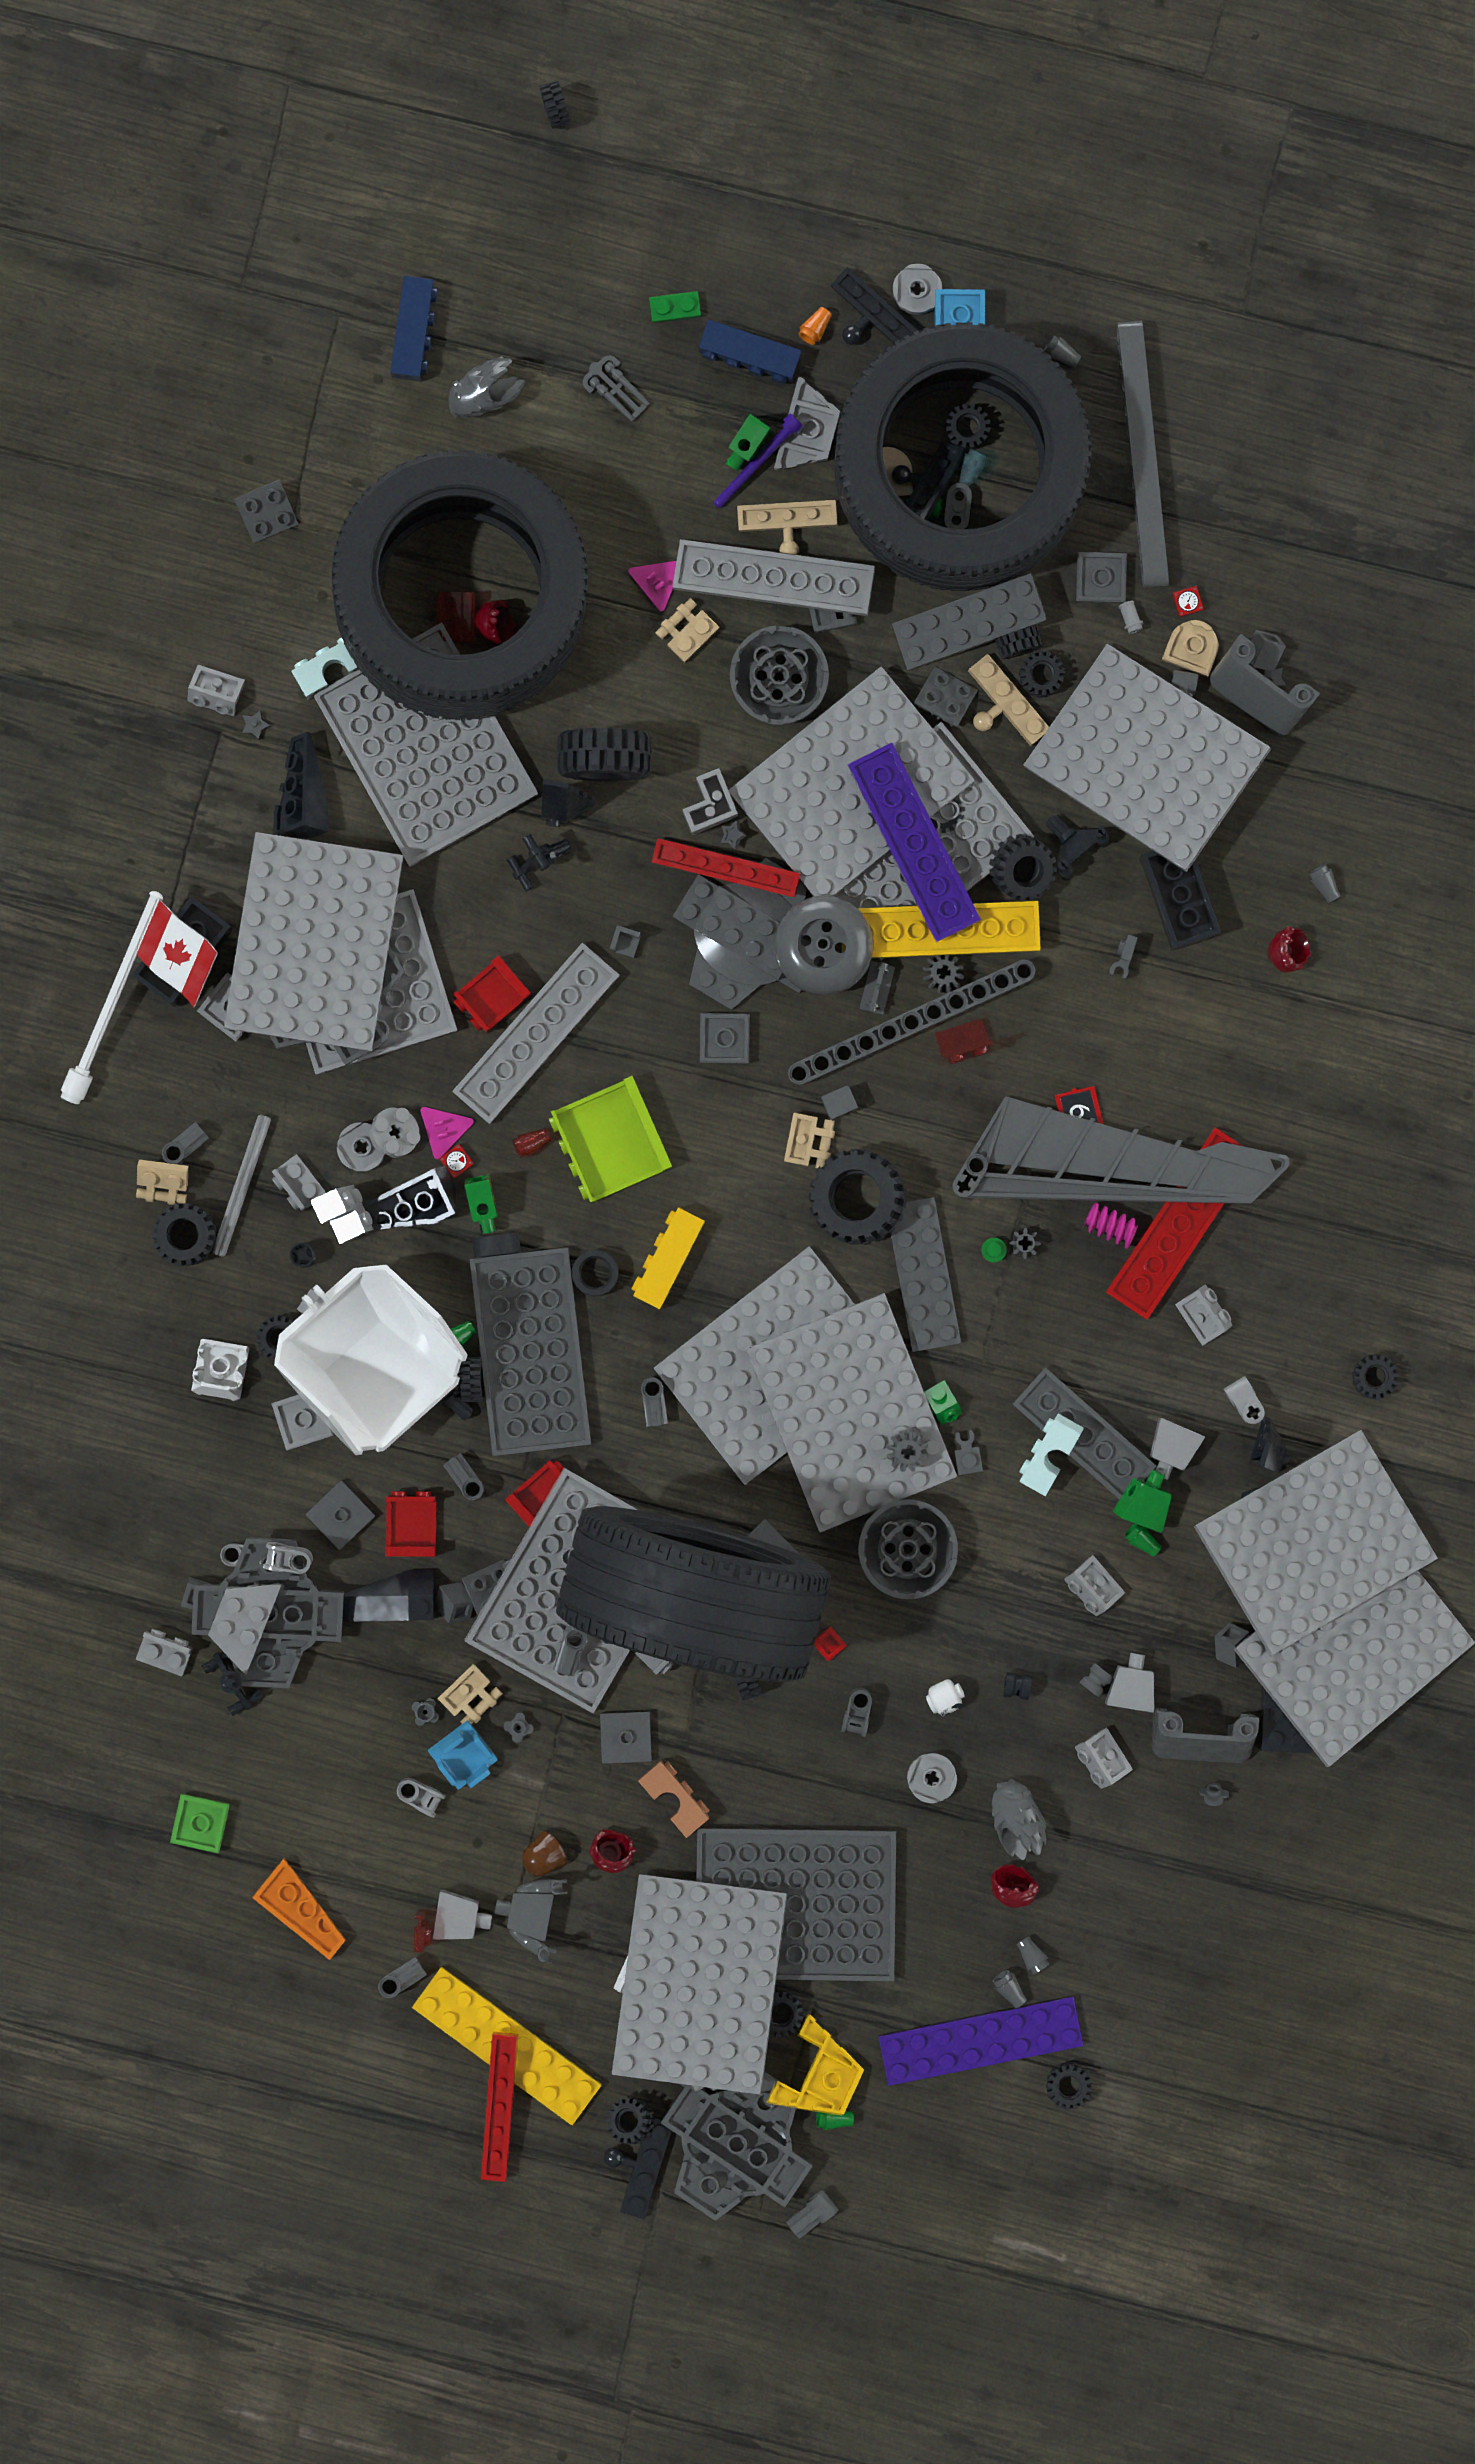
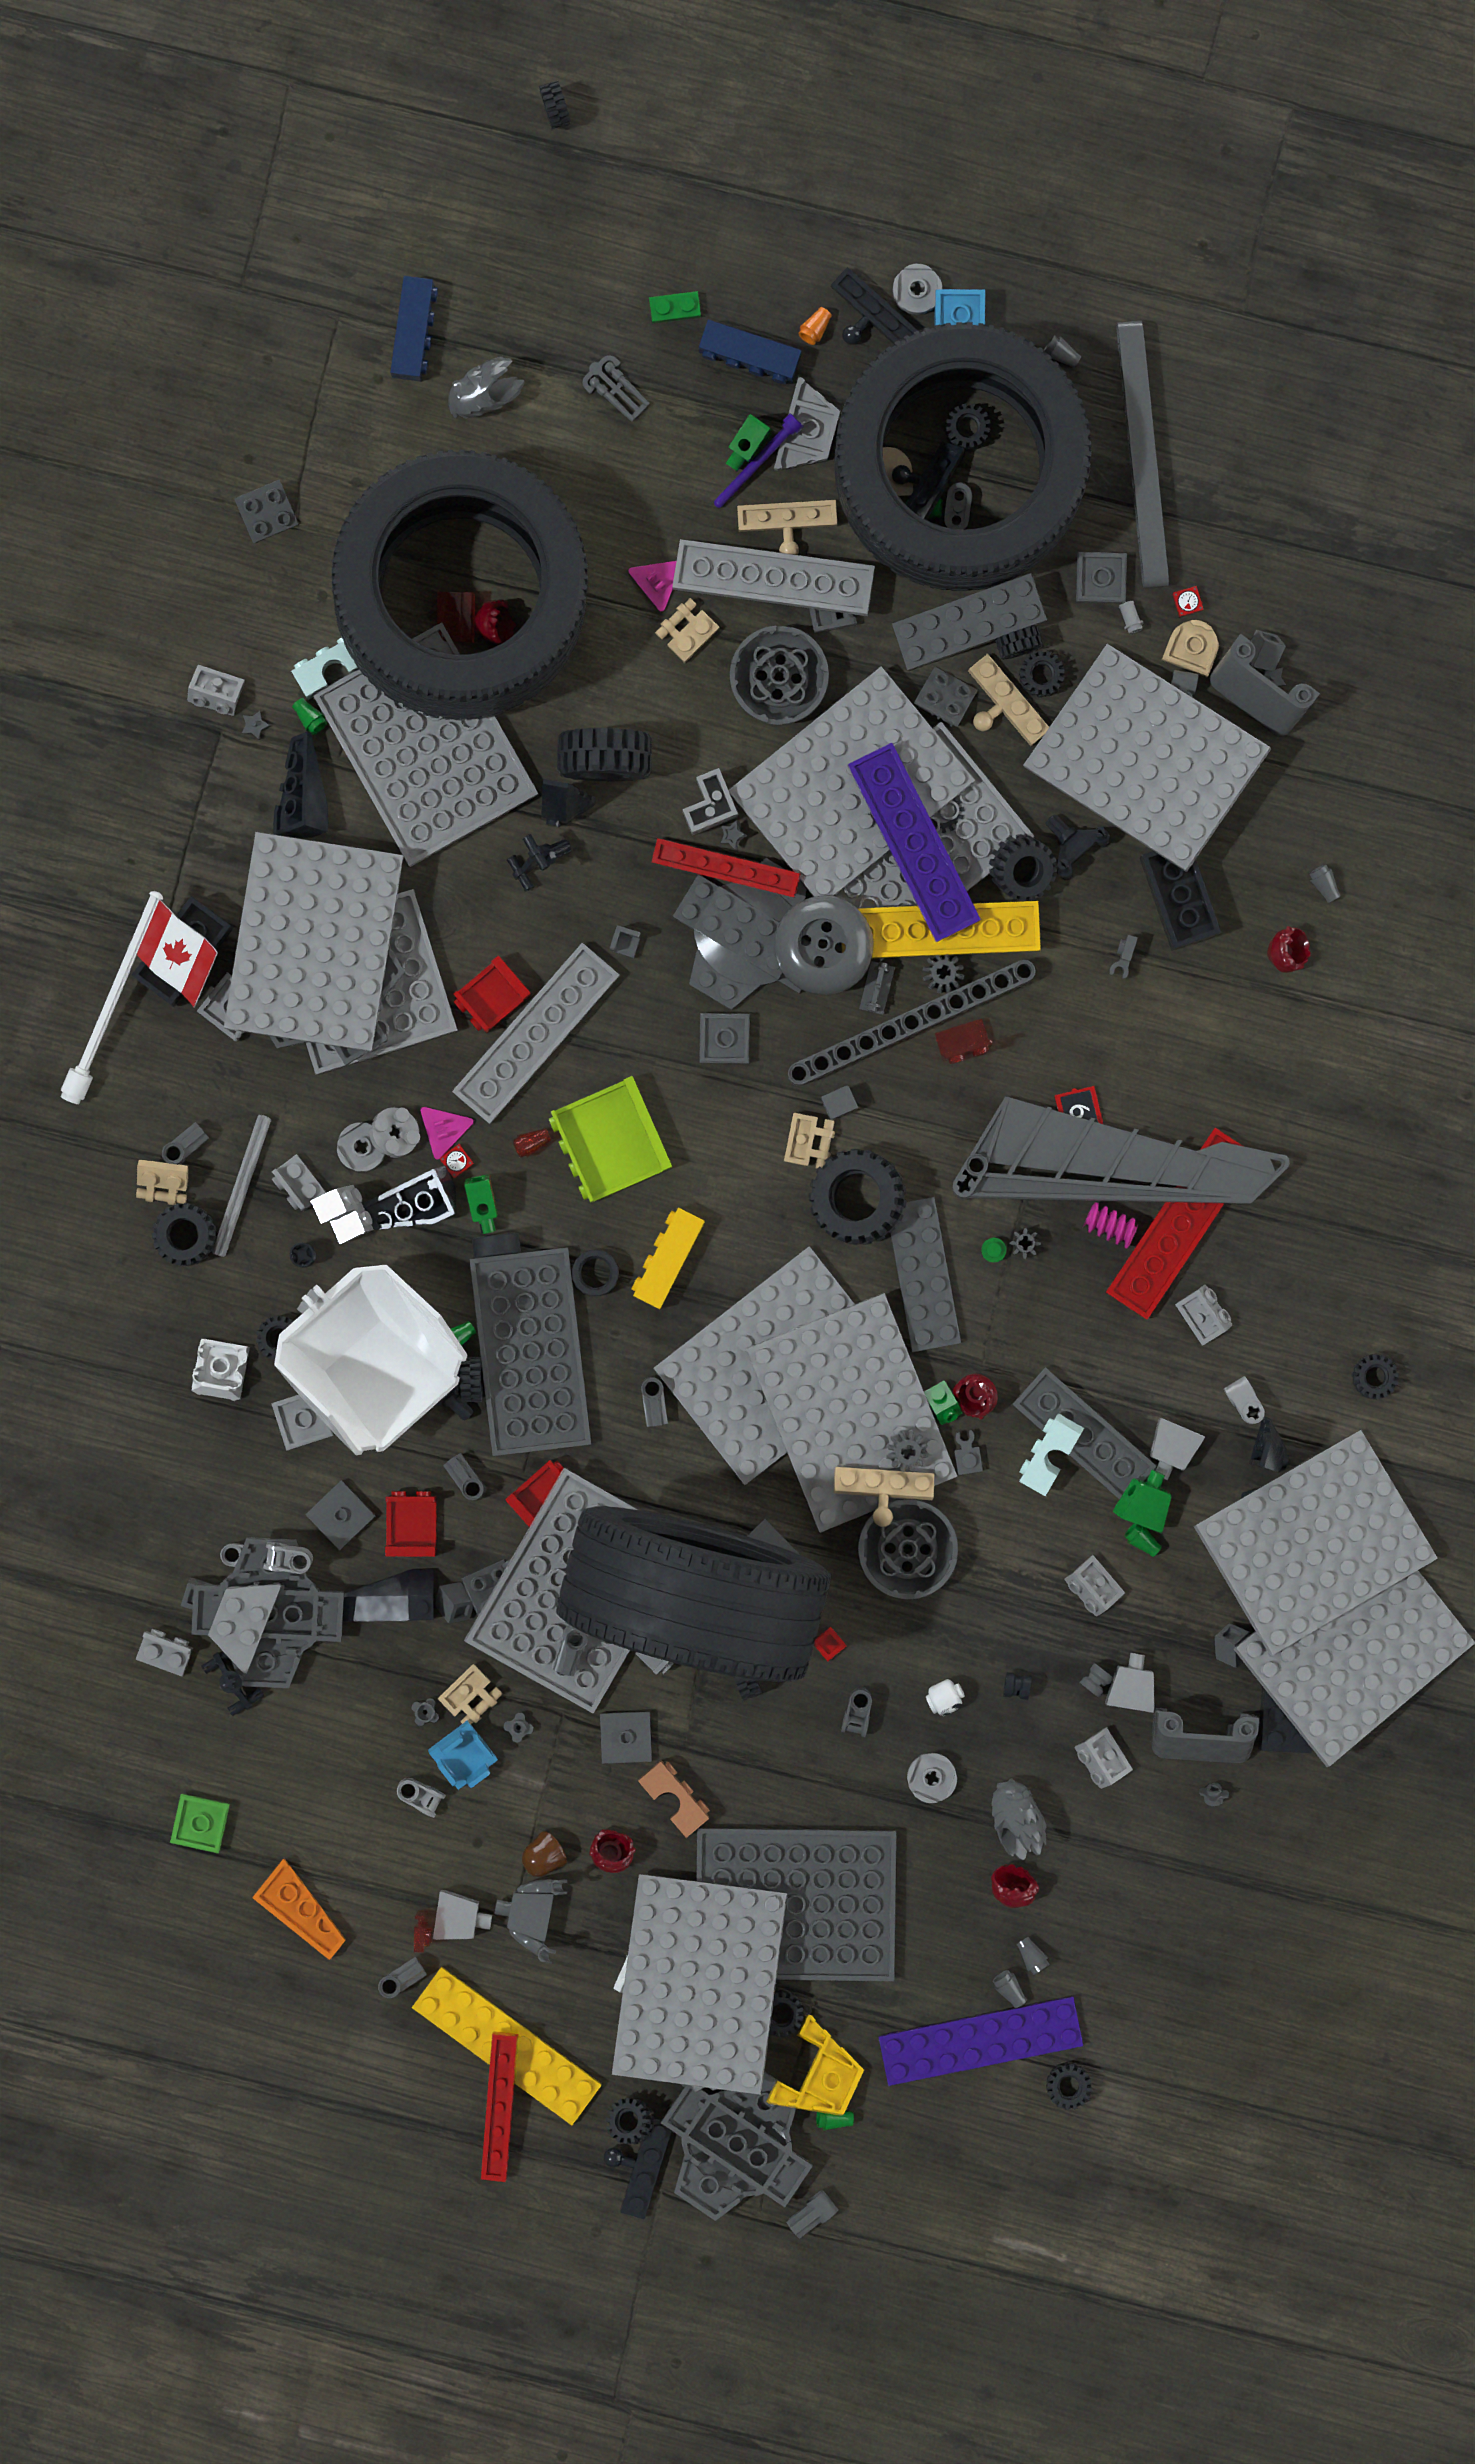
clear light blue cone [958,449,988,488] -> none
none -> green cone [292,698,327,735]
none -> tan plate [834,1467,934,1527]
none -> dark red hair [953,1373,998,1420]

